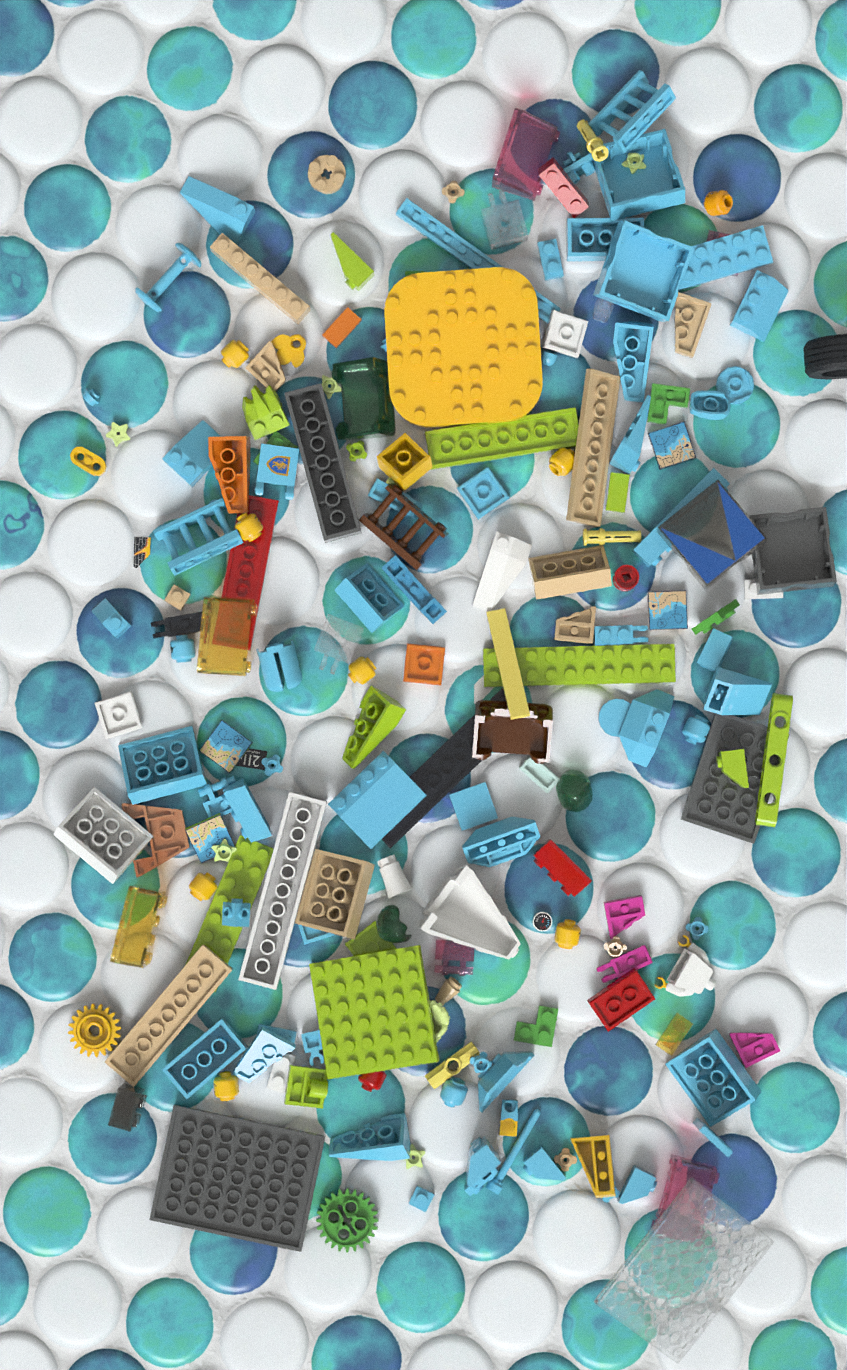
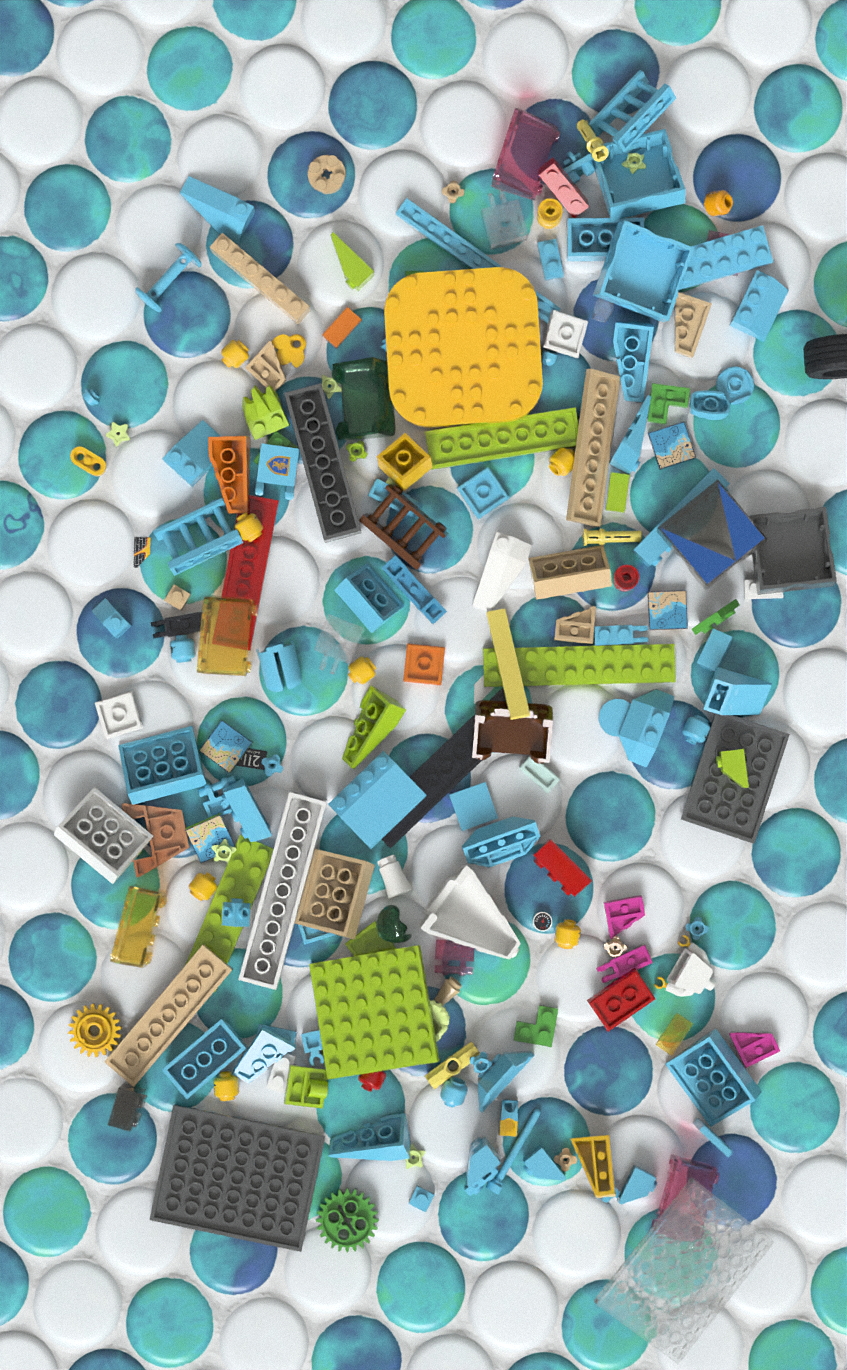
clear green piece [556,770,593,812] -> none
lime beam [755,693,793,827] -> none
none -> yellow wheel [537,198,563,229]

